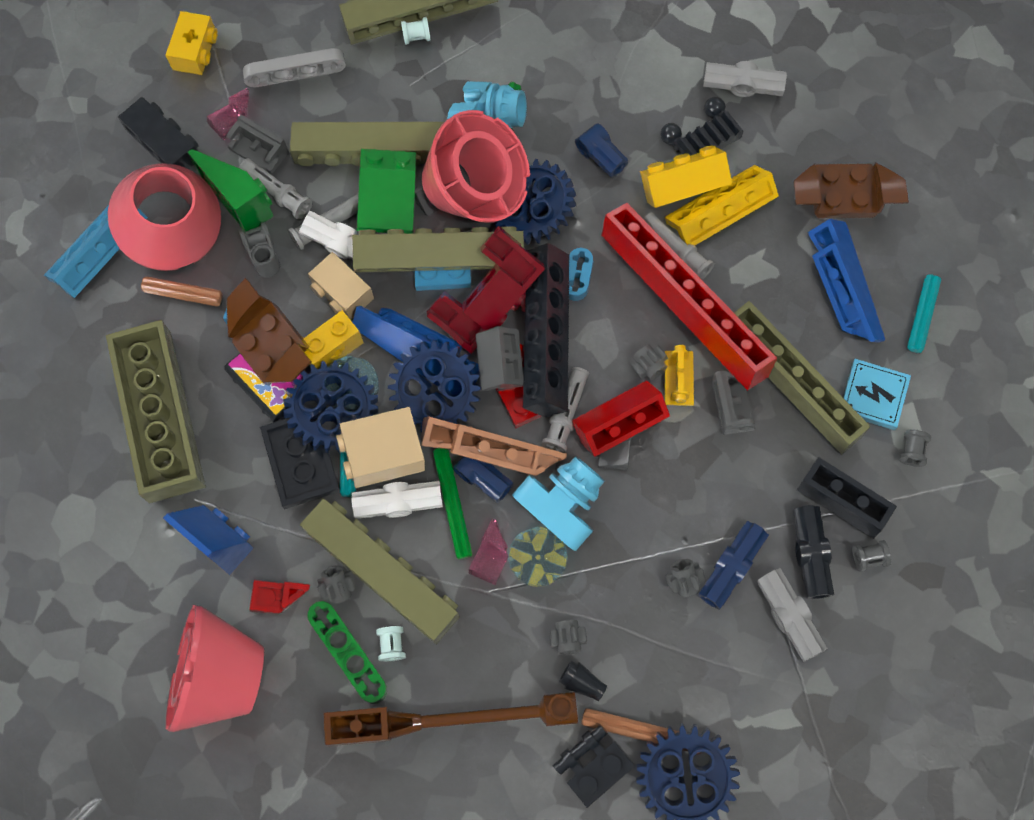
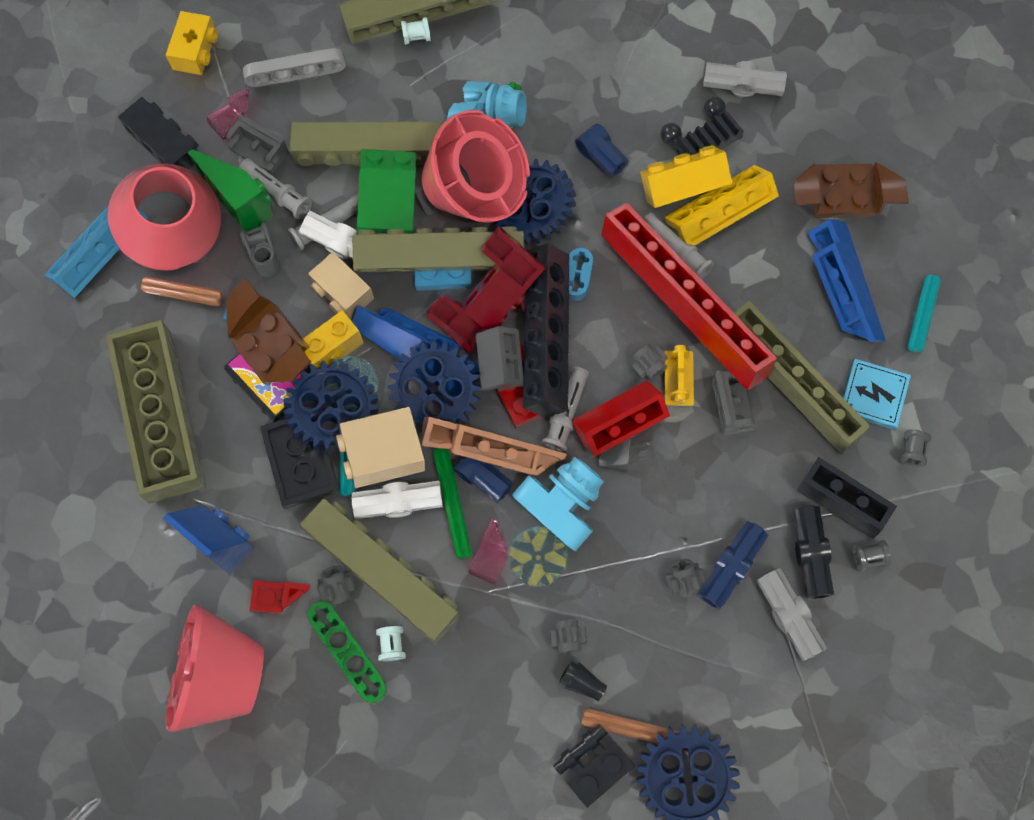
reddish brown bar [324,692,578,747] -> none

